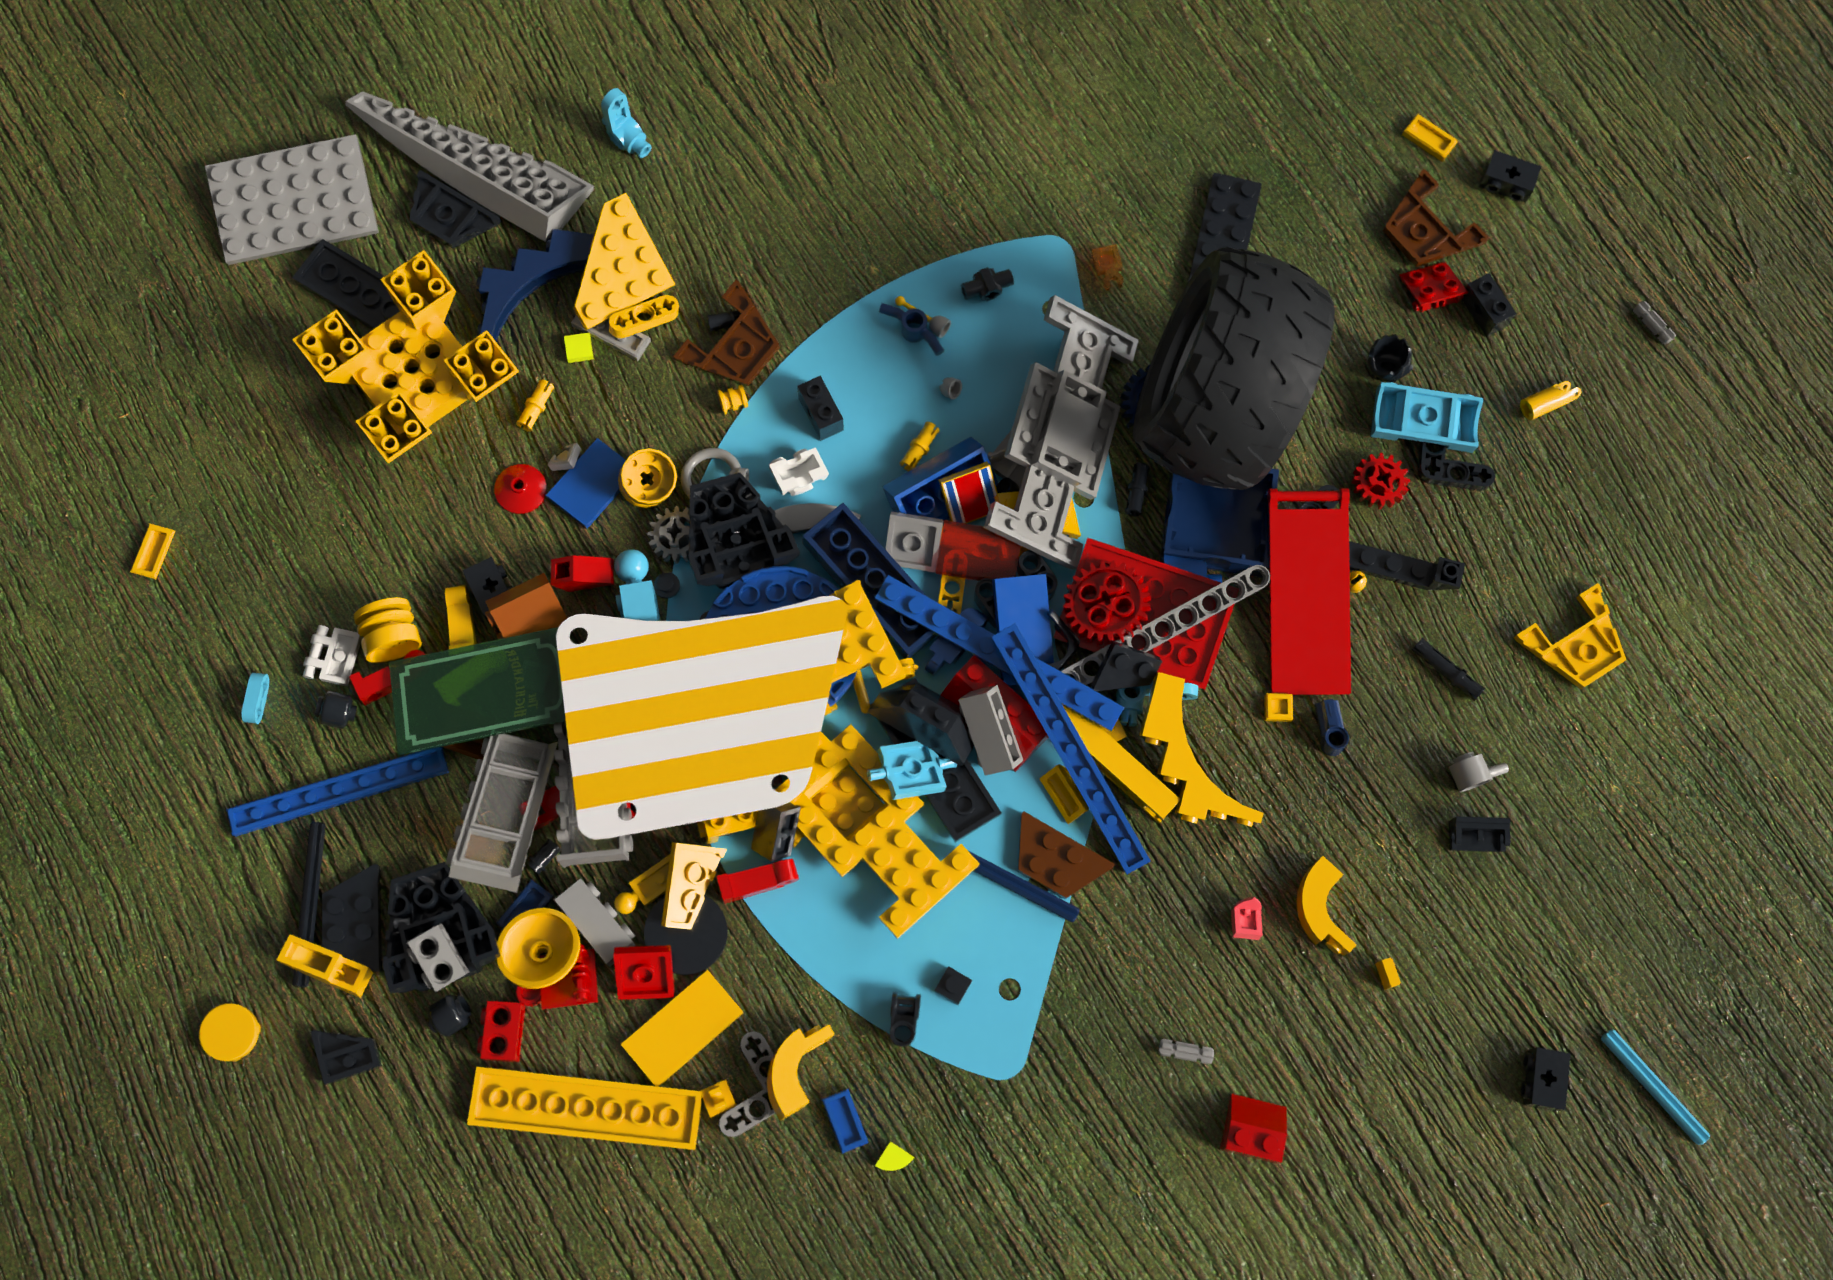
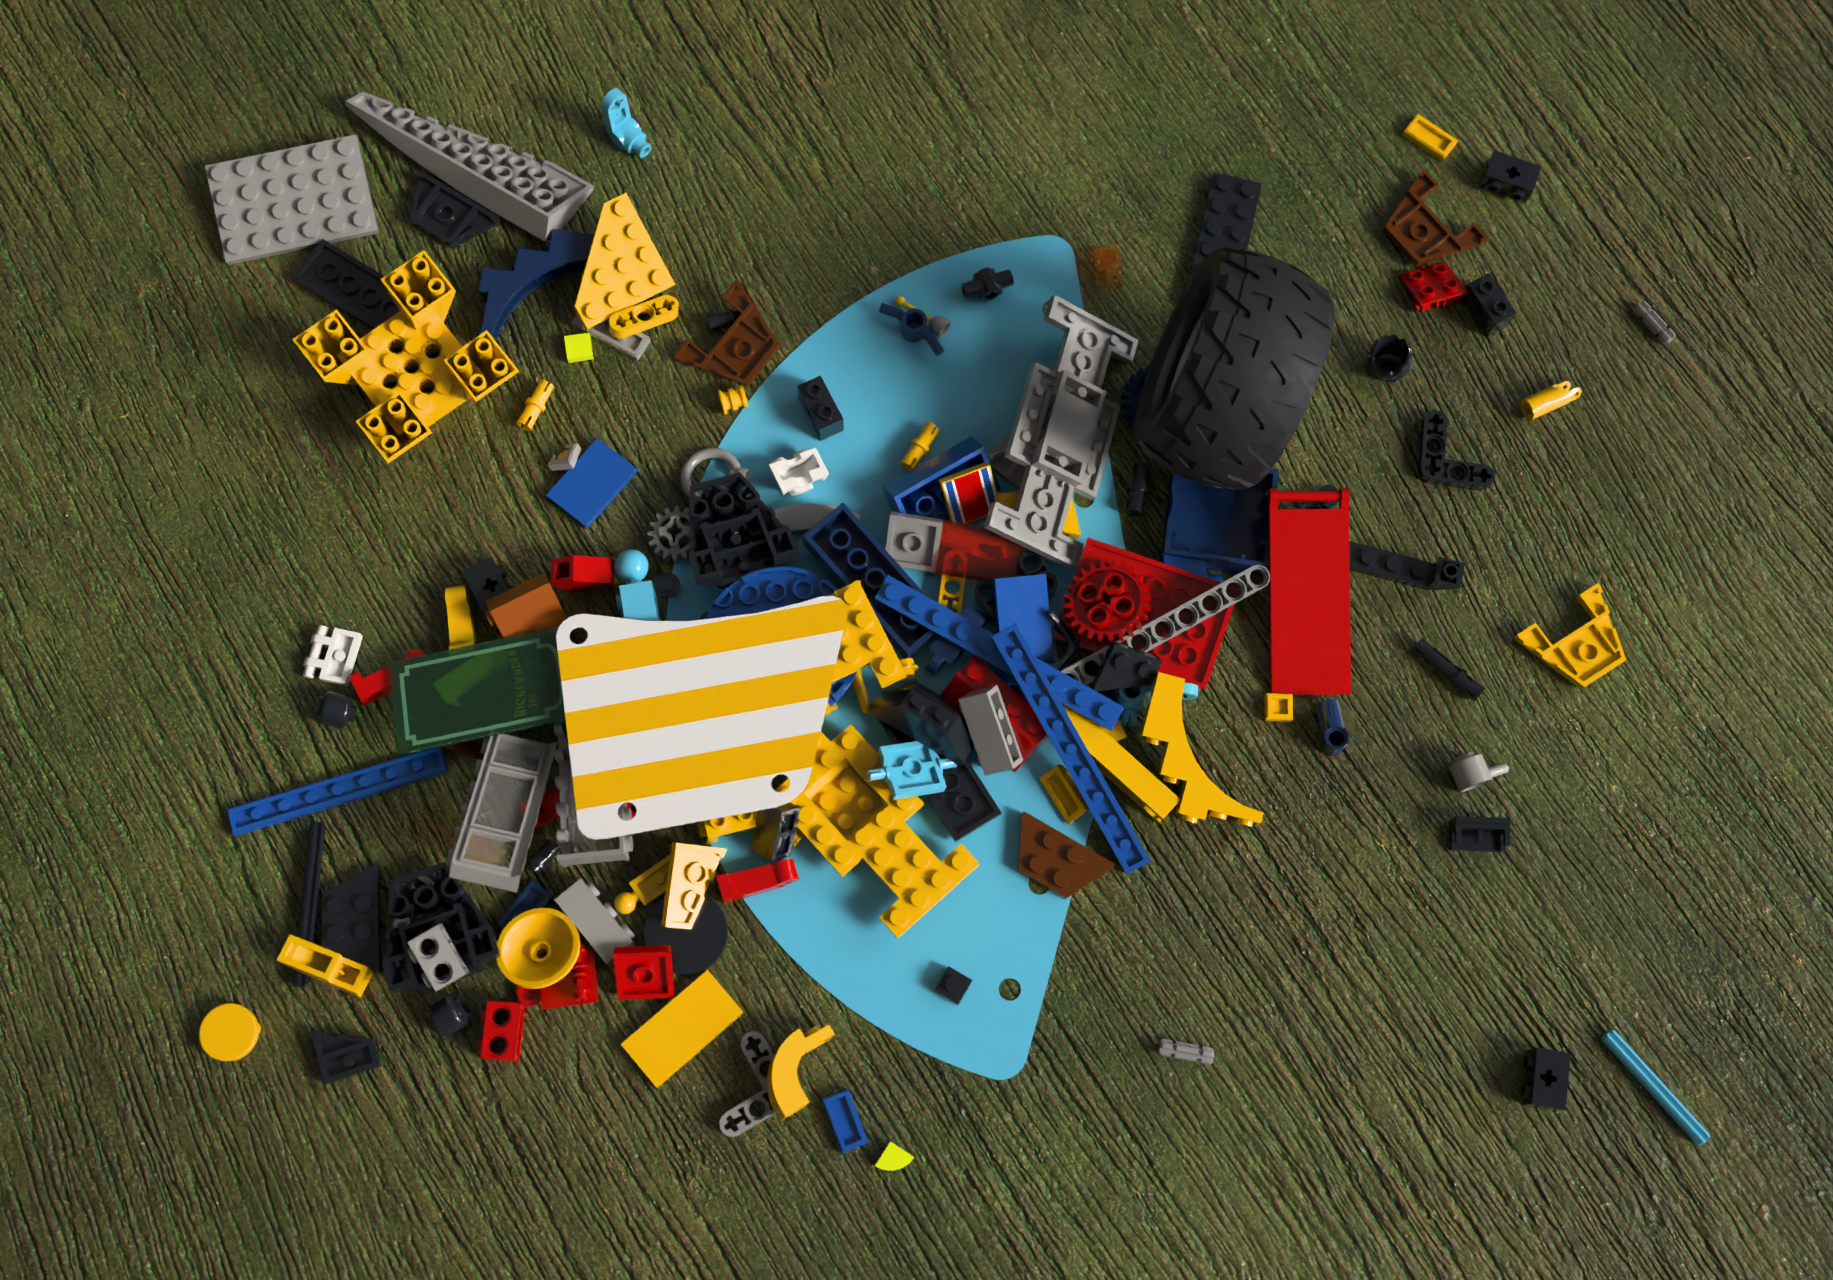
yellow tile [130,524,175,579] -> none
medium azure beam [242,672,269,724] -> none
yellow wheel [353,597,422,663] -> none
yellow plate [467,1067,702,1150] -> none
red dish [494,464,547,514] -> none
yellow wheel [618,448,677,508] -> none
yellow tile [700,1080,737,1118] -> none
black piece [890,992,921,1047] -> none
light grey hinge [939,377,962,399] -> none
dark blue axle [969,851,1080,922] -> none
black hinge [996,478,1019,493] -> none
red slope [1220,1094,1287,1163] -> none
coral plate [1231,896,1263,940] -> none
yellow arch [1297,856,1357,956] -> none
yellow hinge [1350,570,1367,593] -> none
red gear [1351,453,1410,510] -> none
medium azure piece [1371,382,1484,453] -> none
yellow tile [1375,958,1401,990] -> none

